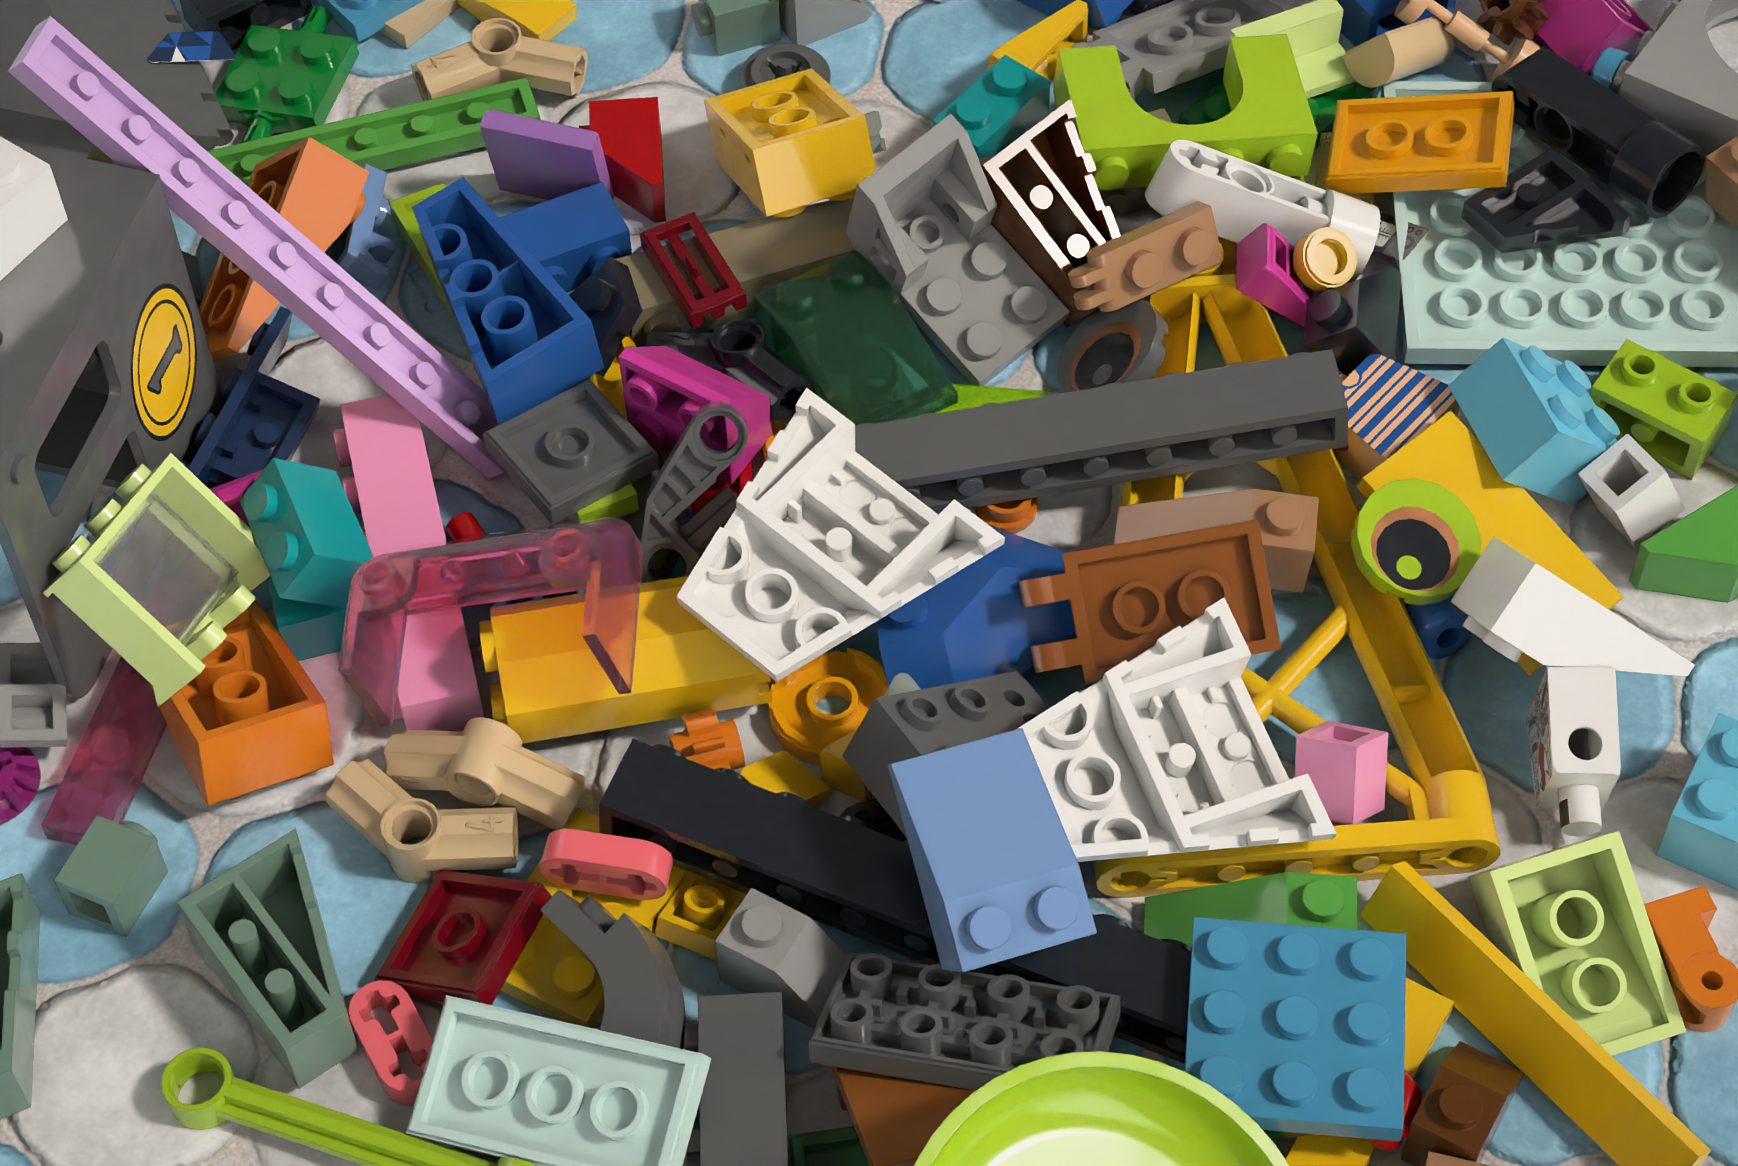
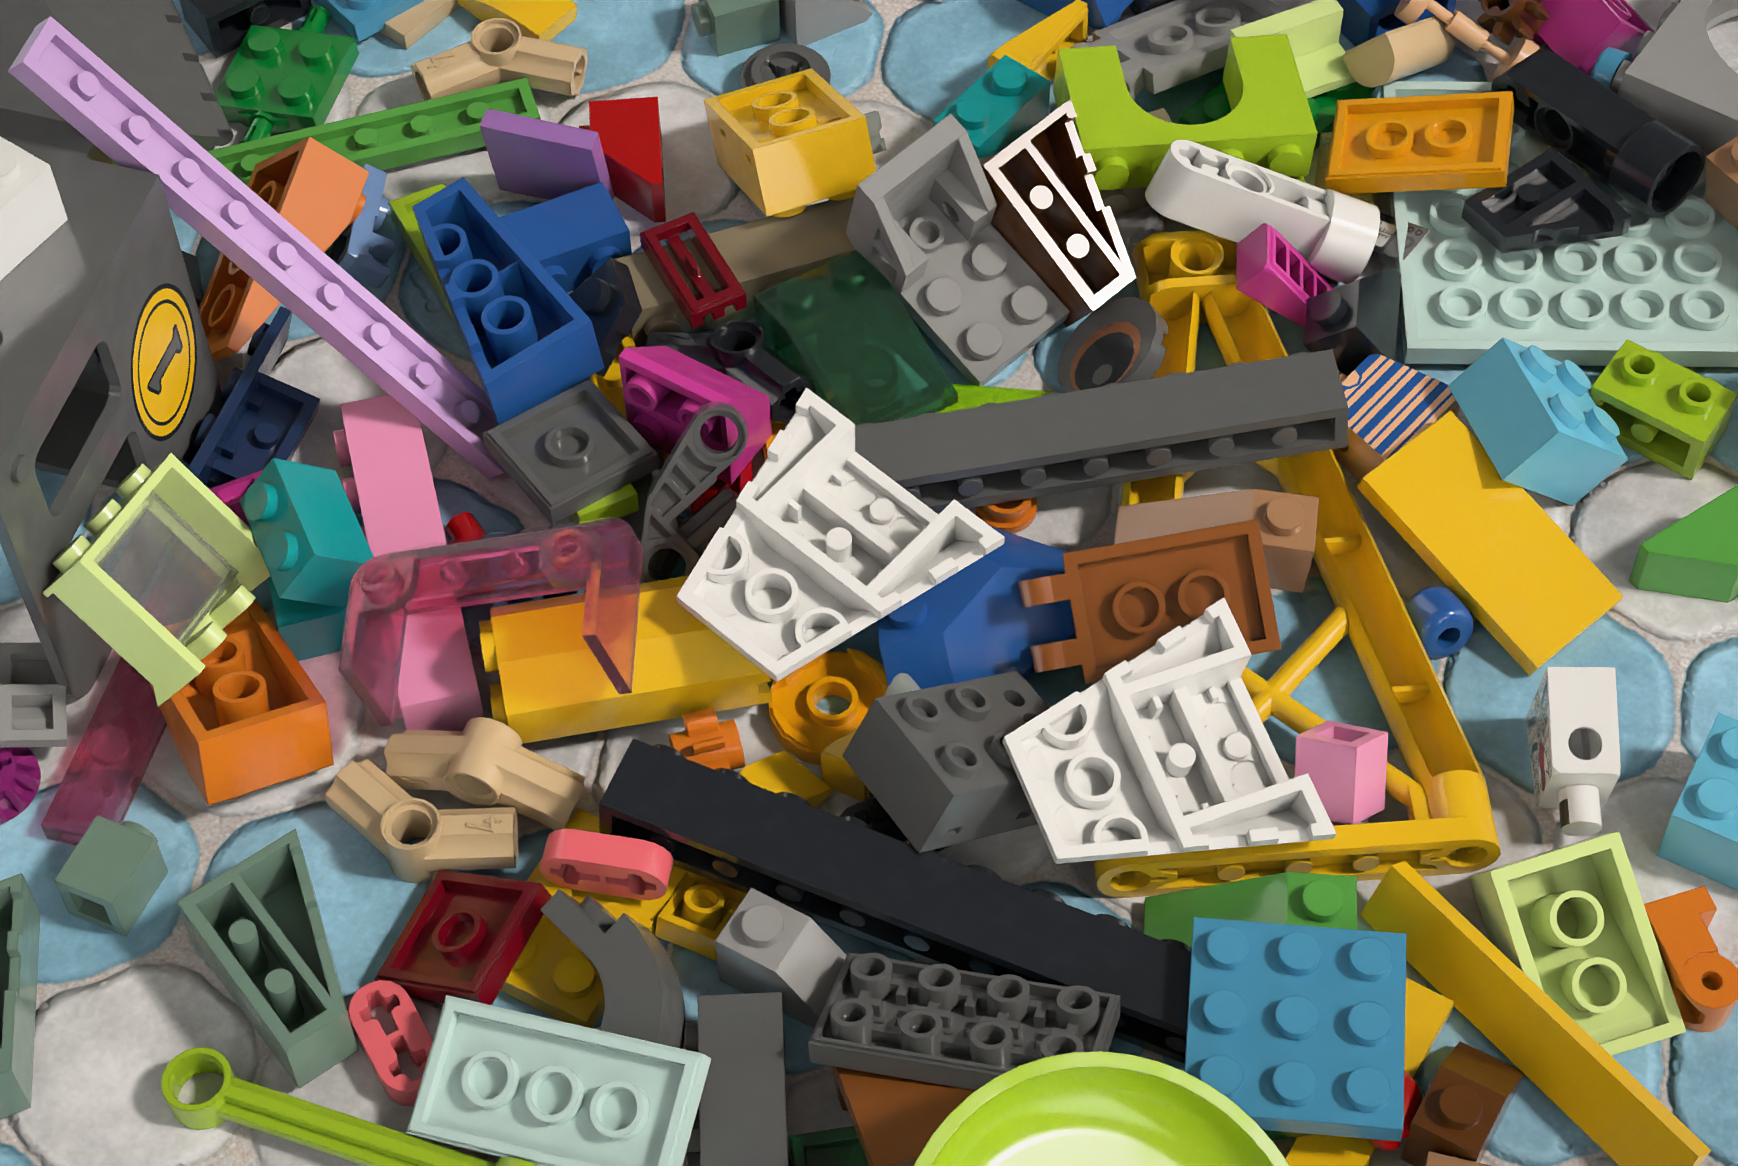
sticker [148,31,236,63] -> none
medium blue slope [888,728,1097,972] -> none
medium nougat hinge [1068,201,1223,312] -> none
yellow tile [1293,227,1357,291] -> none
tile [1350,478,1482,606] -> none
white slope [1450,536,1695,676] -> none
white brick [1578,433,1685,548] -> none

